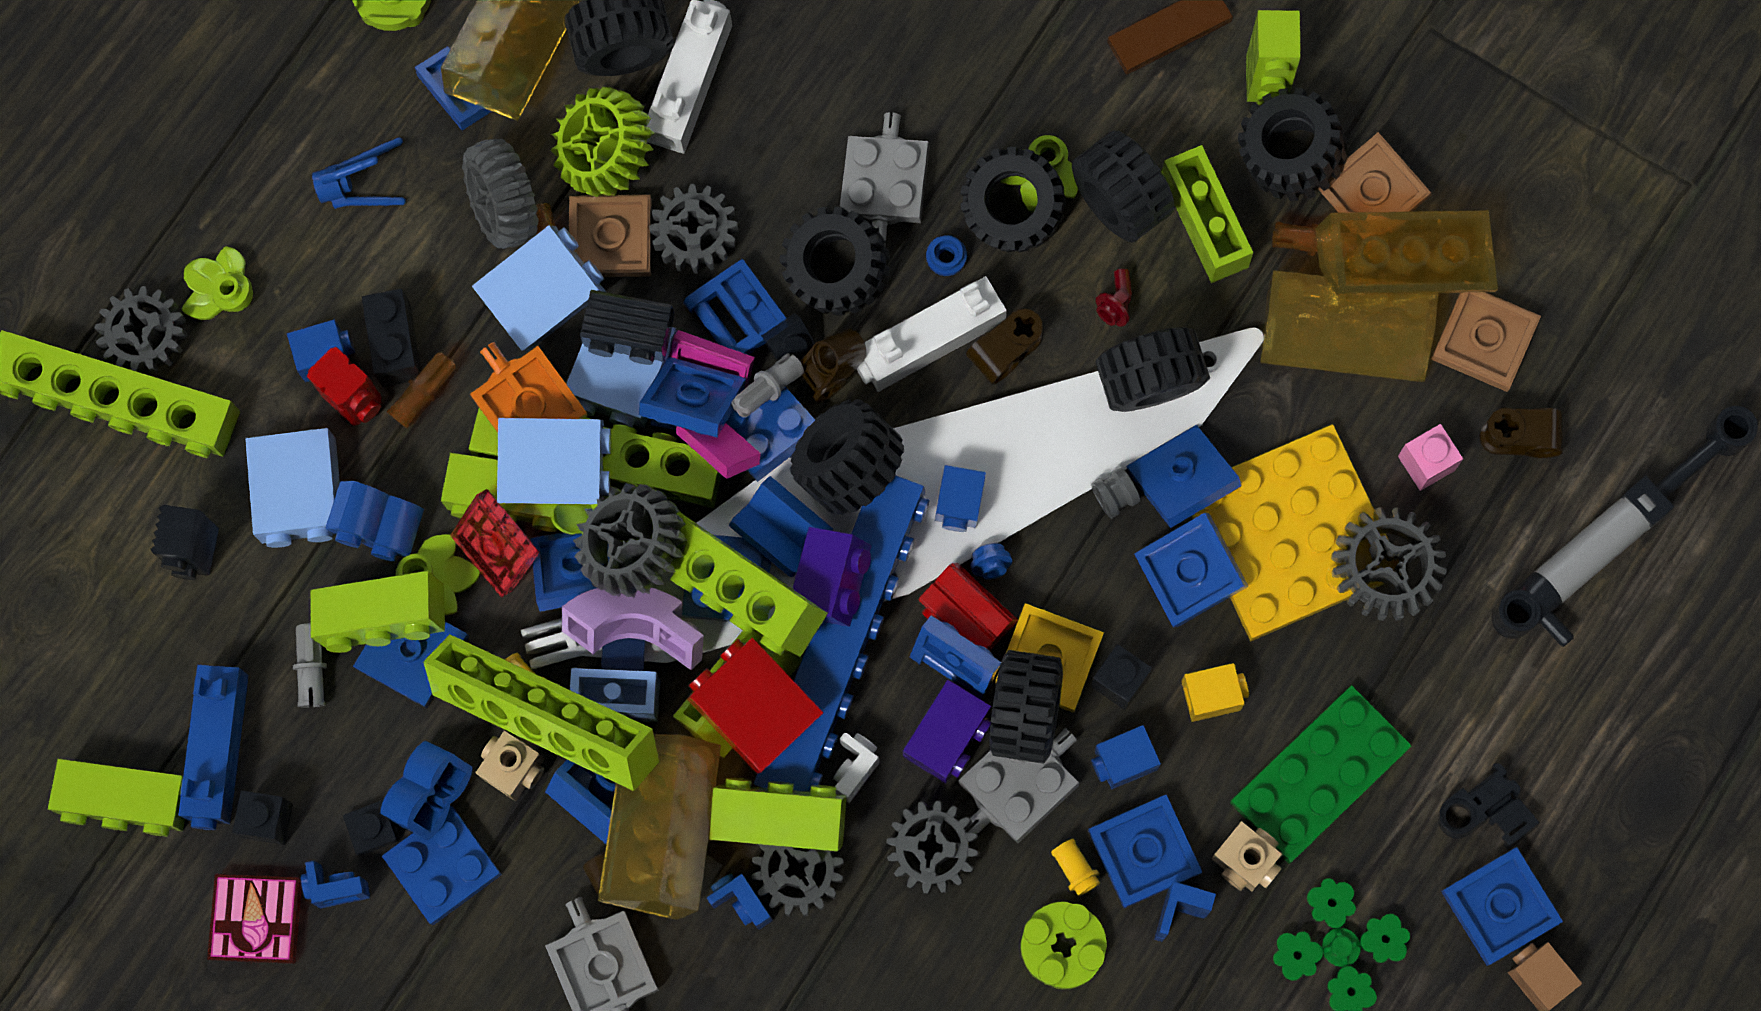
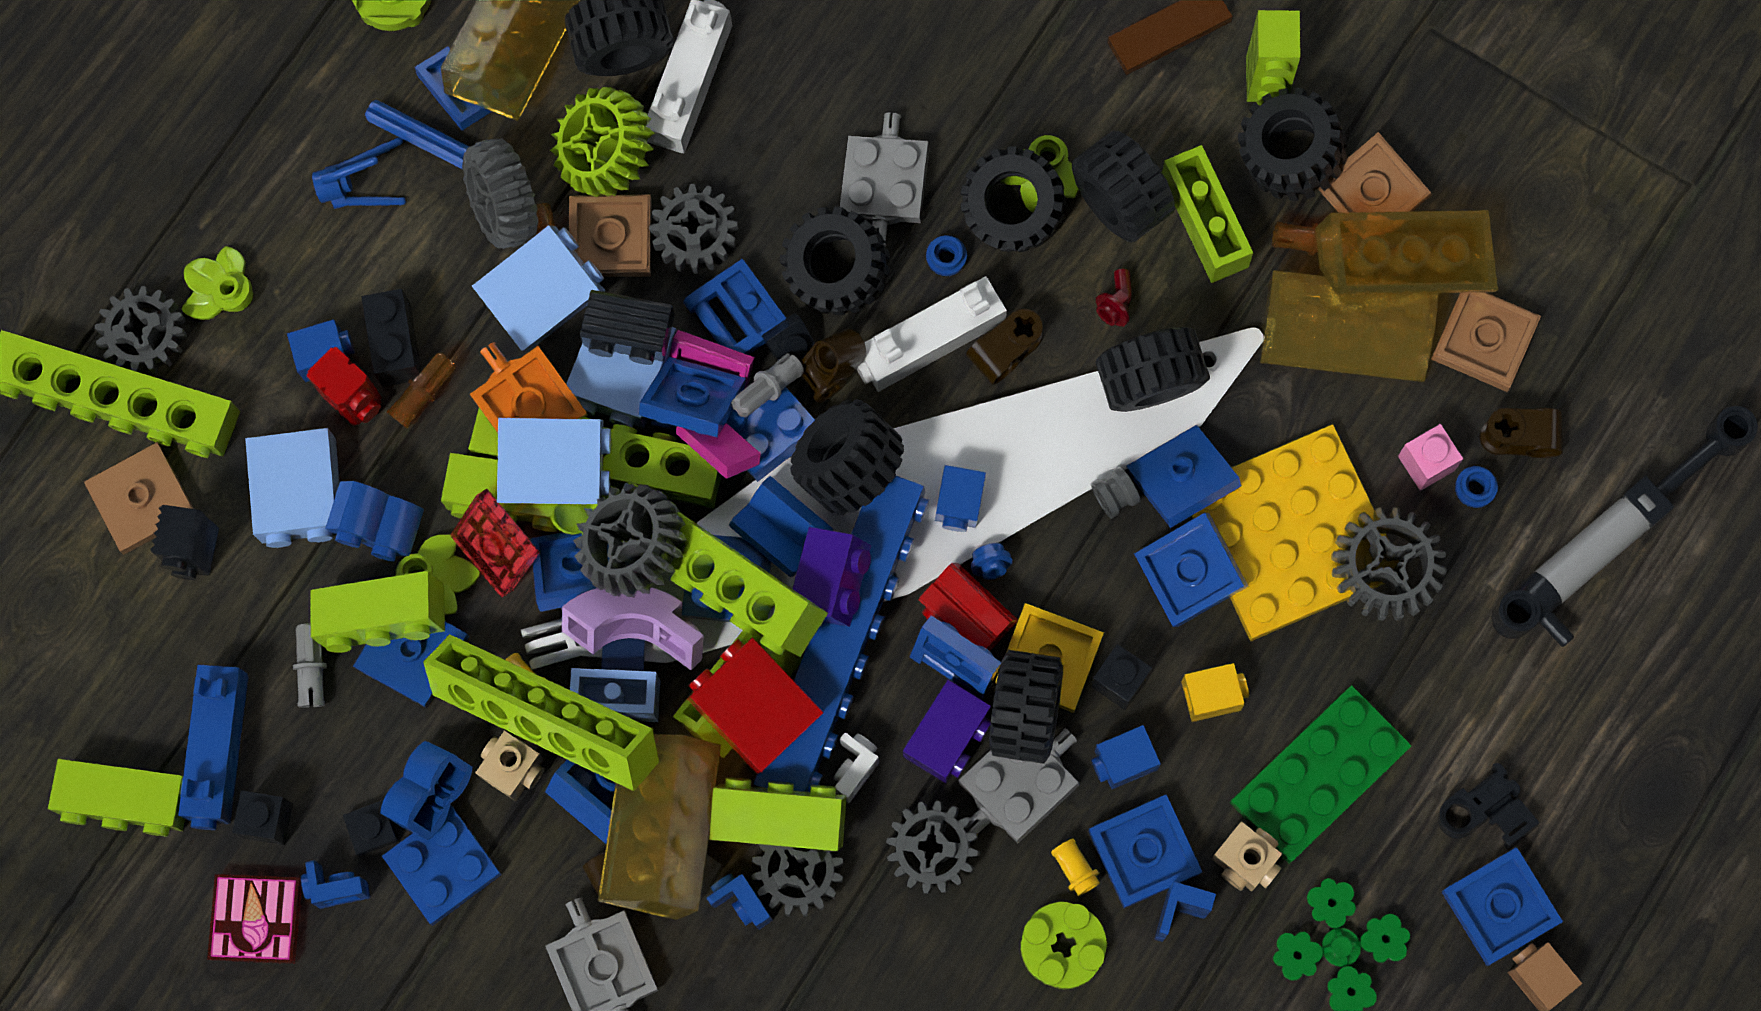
none -> medium nougat plate [84,442,194,555]
none -> blue axle [365,100,469,169]
none -> blue plate [1455,466,1498,508]

